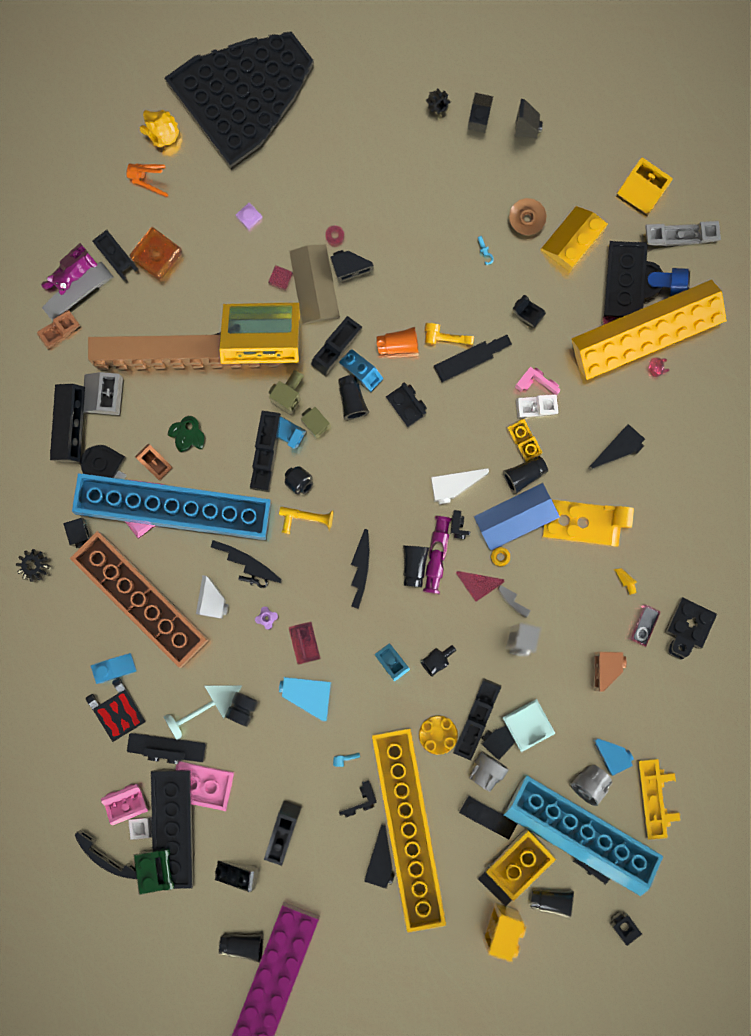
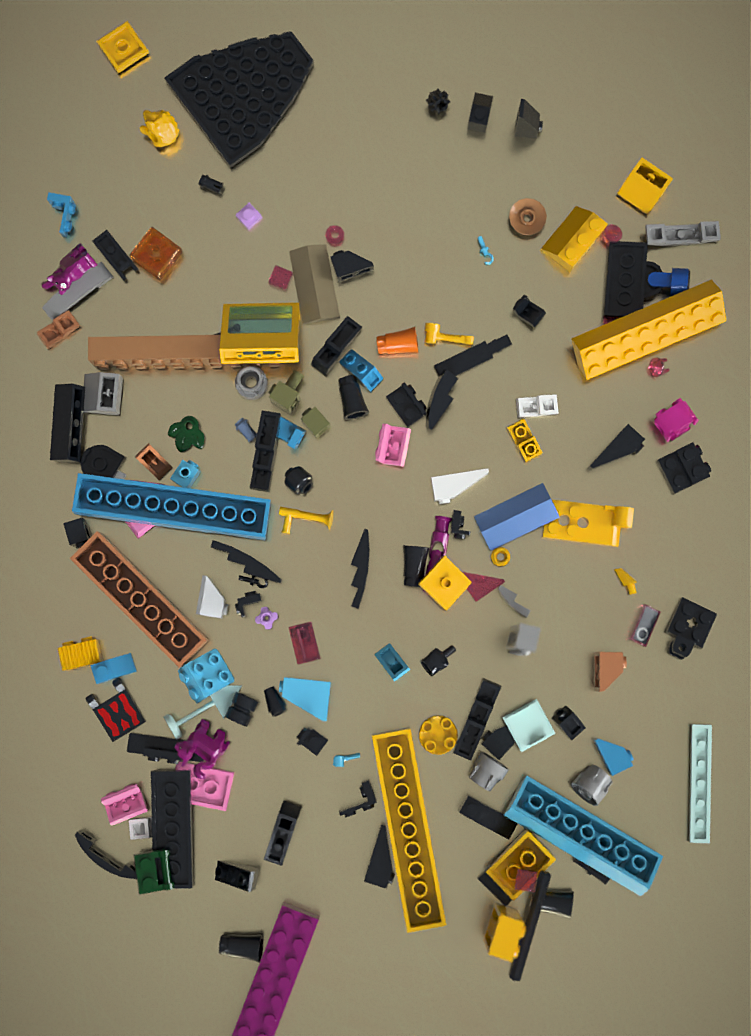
black gear [16,549,50,582] -> none
orange plant [127,163,168,197] -> none
black plant [503,456,548,494] -> none
bright pink bracket [515,367,560,395] -> none
black brick [610,912,642,946] -> none
yellow hinge [638,759,681,840] -> none
none -> dark azure bracket [47,192,76,237]
none -> yellow brick [58,636,103,671]
none -> yellow plate [96,21,149,73]
none -> medium azure brick [170,460,201,488]
none -> magenta animal [175,719,230,779]
none -> medium azure bracket [177,649,234,704]
none -> black pin [198,174,224,194]
none -> light grey piece [235,366,268,400]
none -> sand blue pin [235,418,257,442]
none -> black bracket [235,591,263,618]
none -> black cone [264,686,287,717]
none -> black bracket [296,726,328,756]
none -> bright pink bracket [375,423,411,467]
none -> yellow plate [418,556,472,610]
none -> black slope [426,370,459,430]
none -> black axle [509,871,551,981]
none -> clear pink tile [514,868,537,892]
none -> black bracket [552,706,586,740]
none -> clear pink plate [602,224,622,244]
none -> dark pink brick [654,398,699,442]
none -> black plate [656,442,711,495]
none -> light aqua plate [689,724,712,843]

